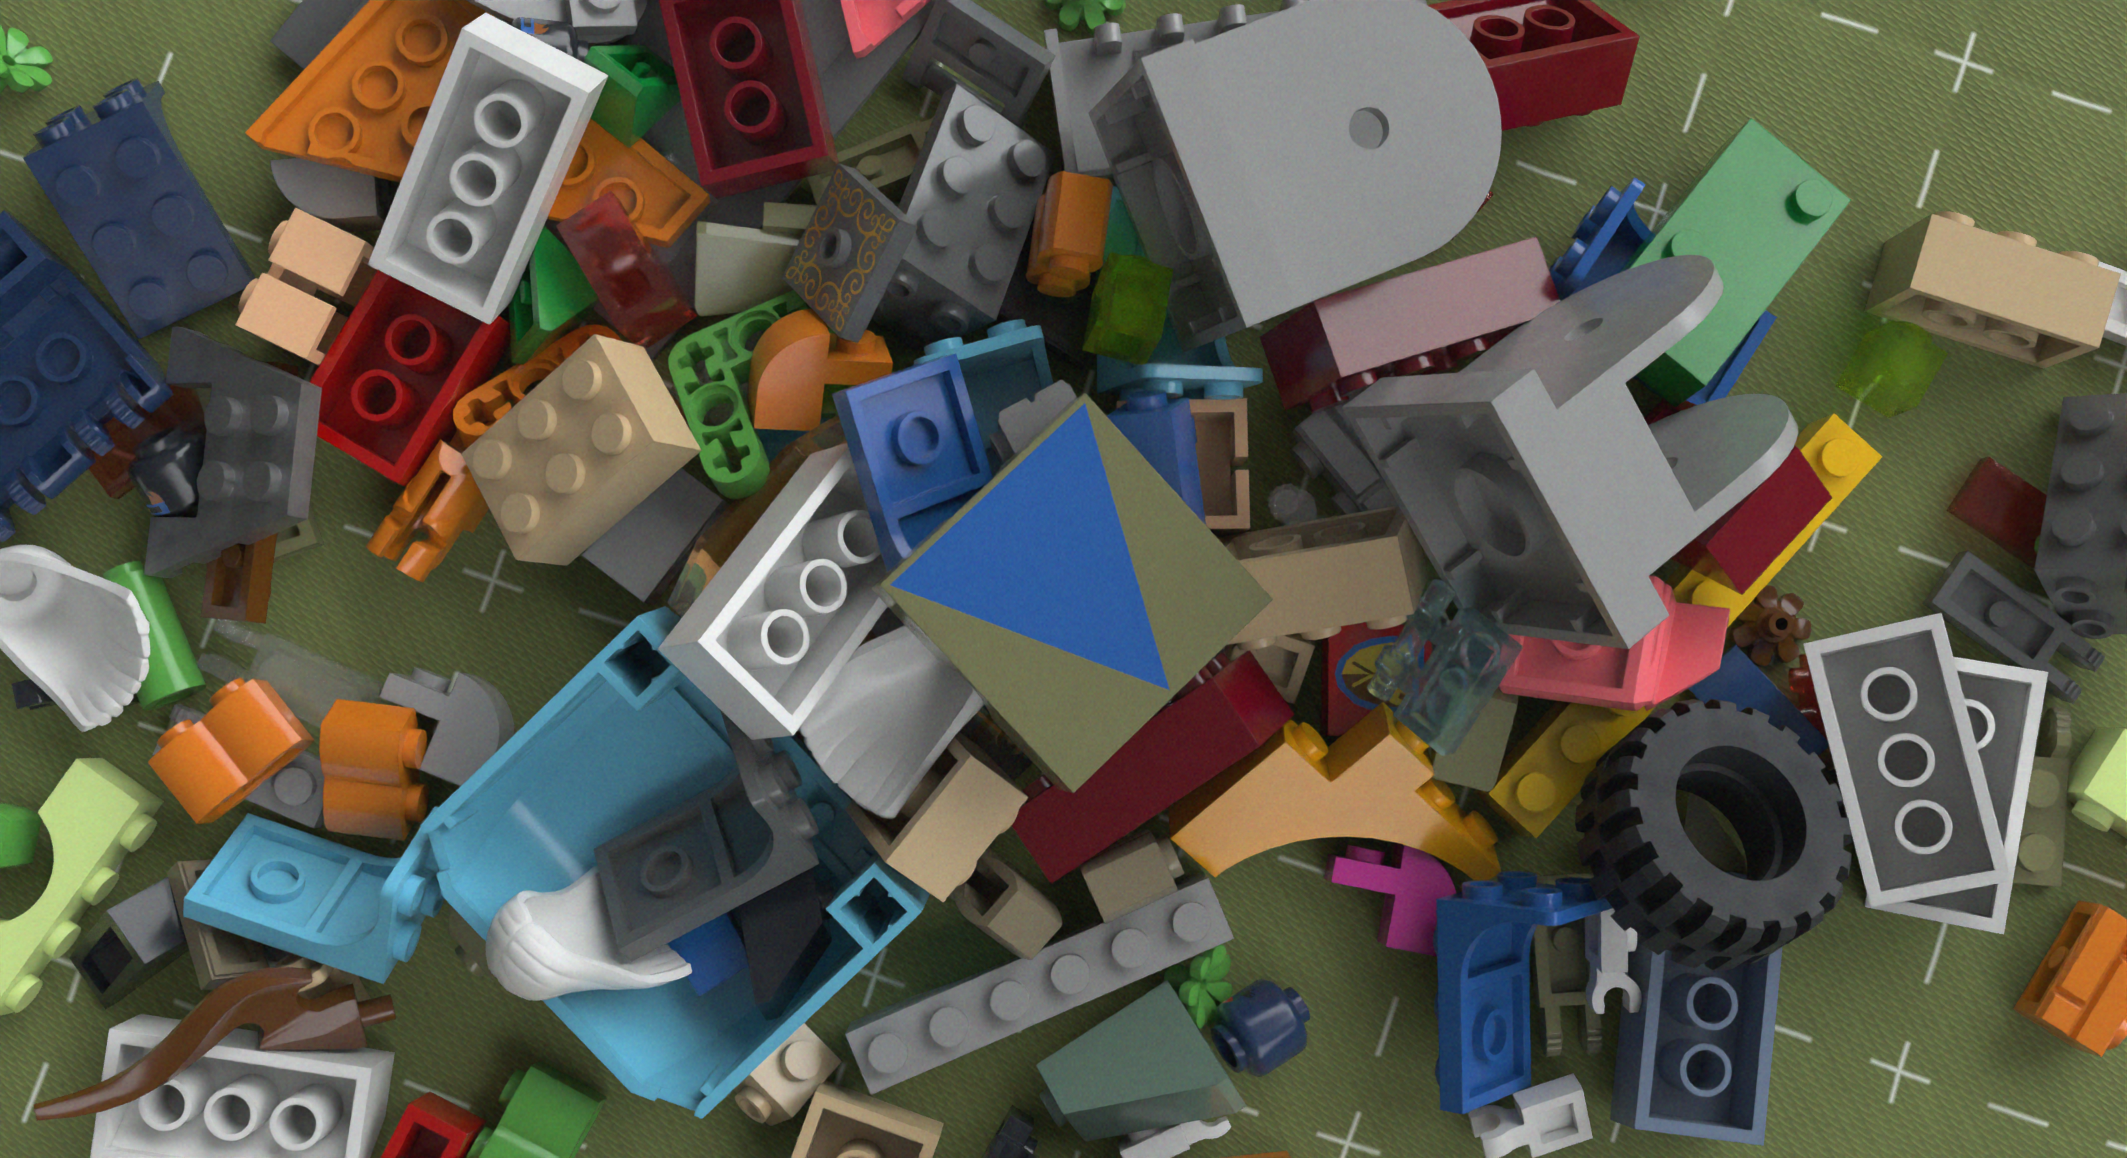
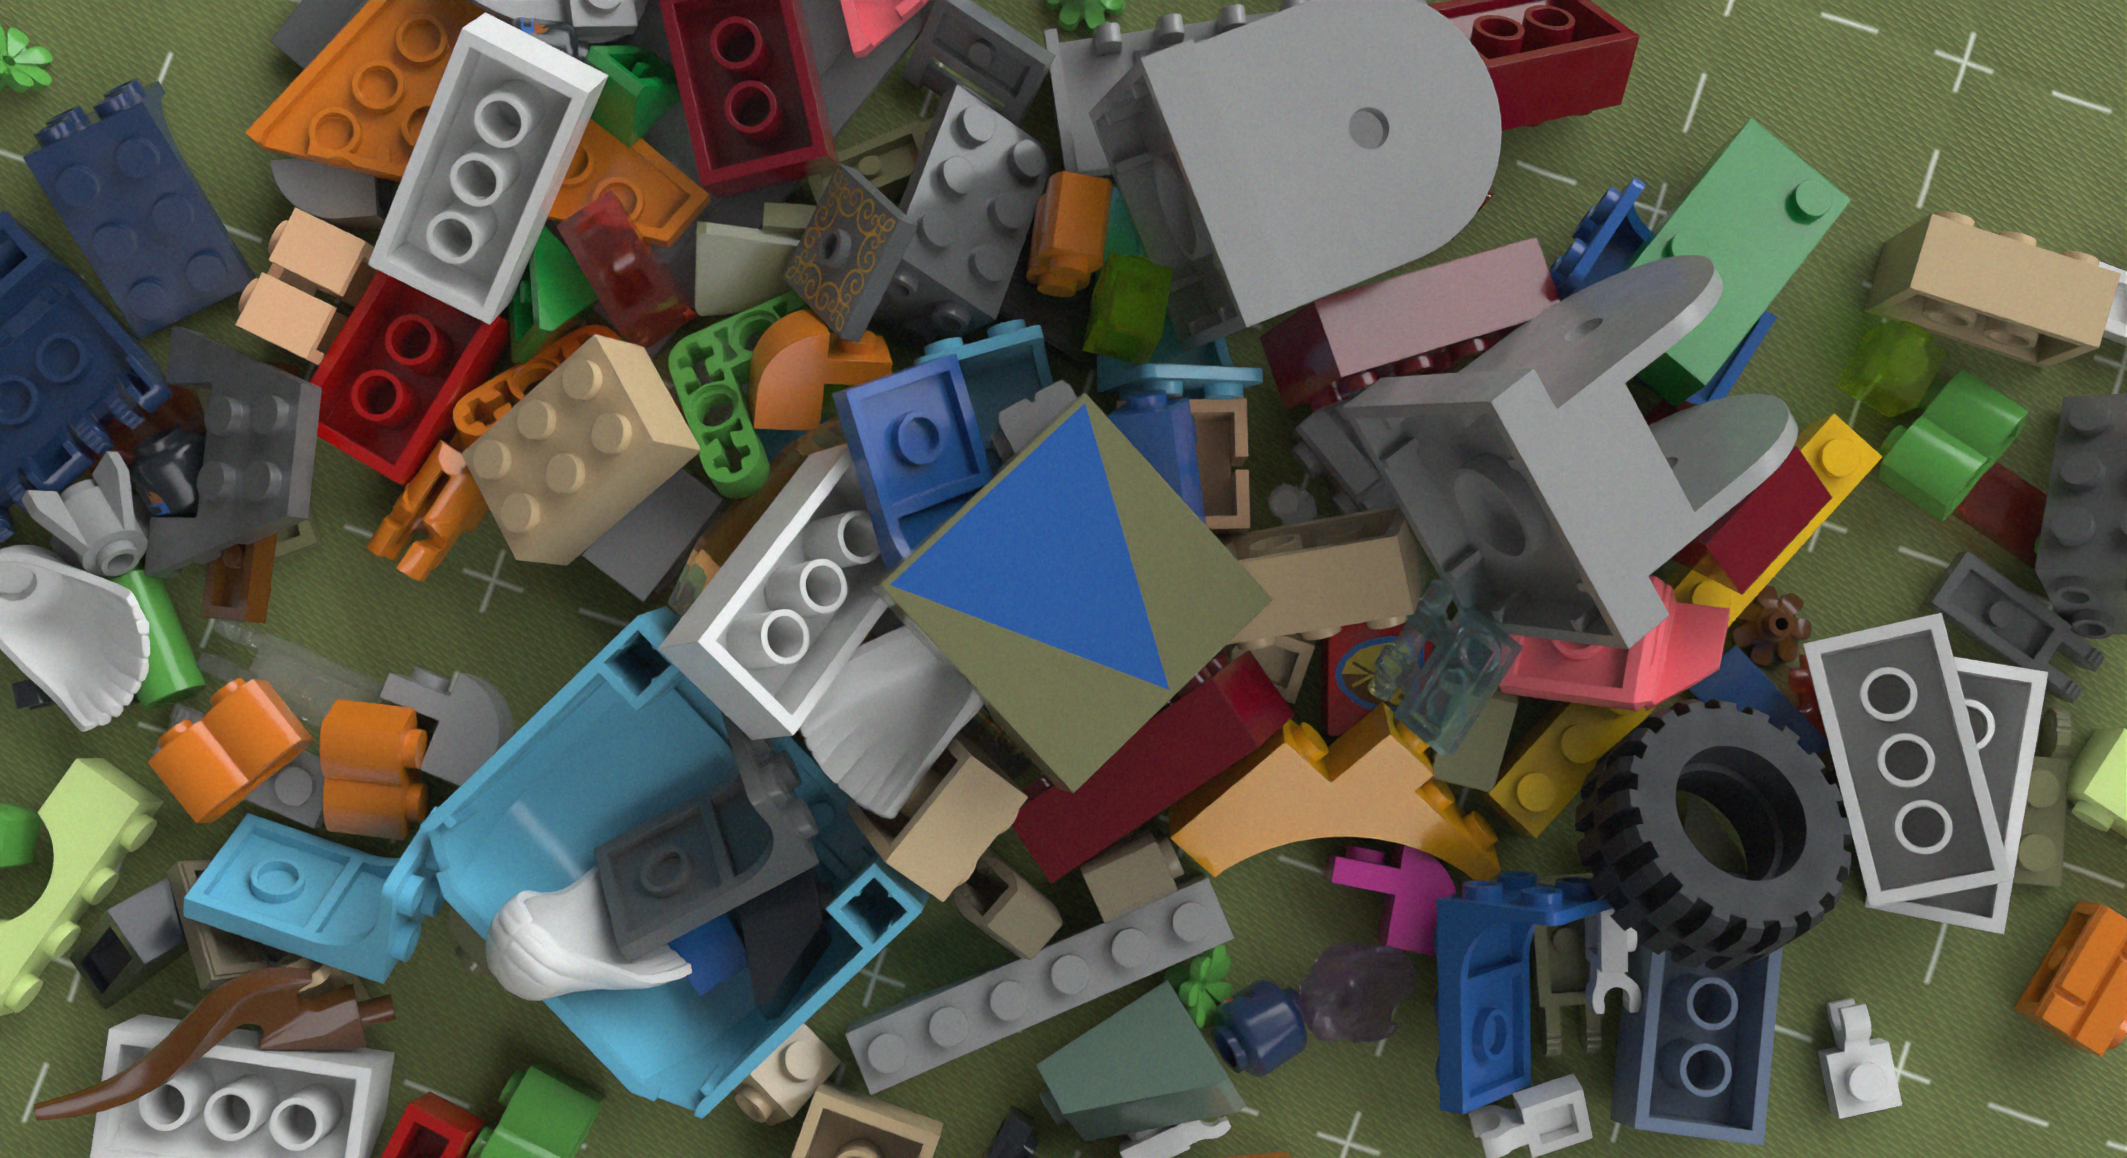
none -> light grey brick [21,451,153,576]
none -> hair [1299,942,1416,1044]
none -> white plate [1818,998,1902,1119]
none -> bright green brick [1878,369,2029,522]

